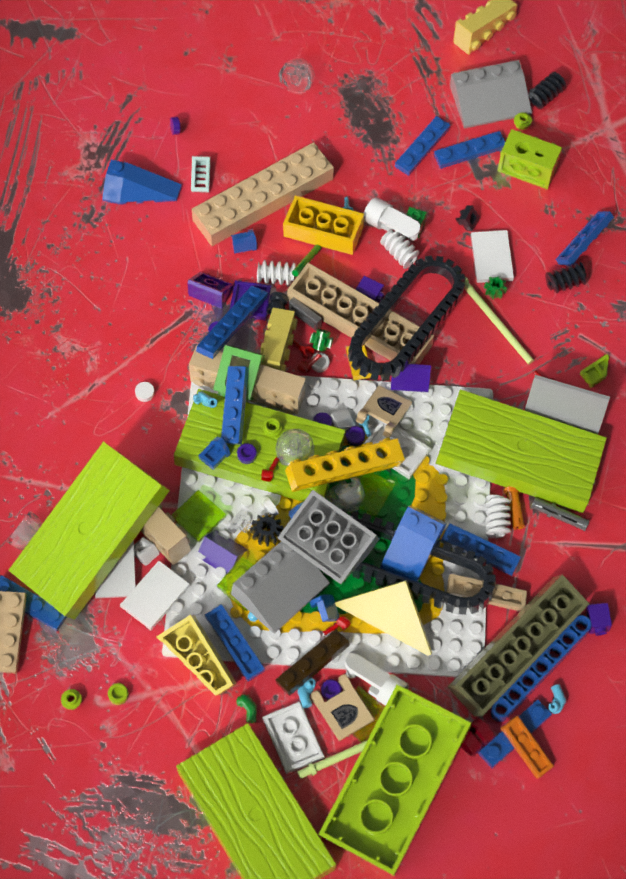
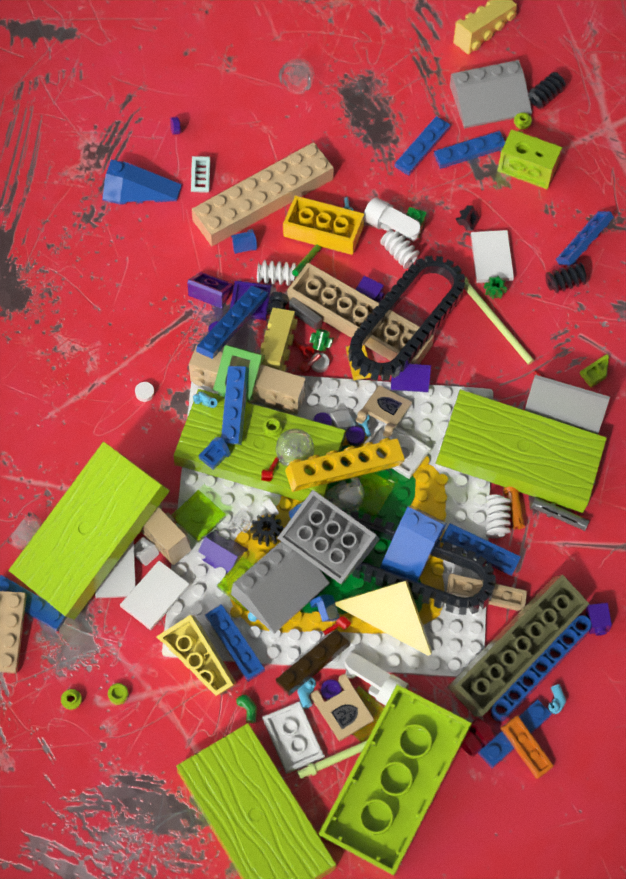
dark purple tile [237,443,257,464] -> none

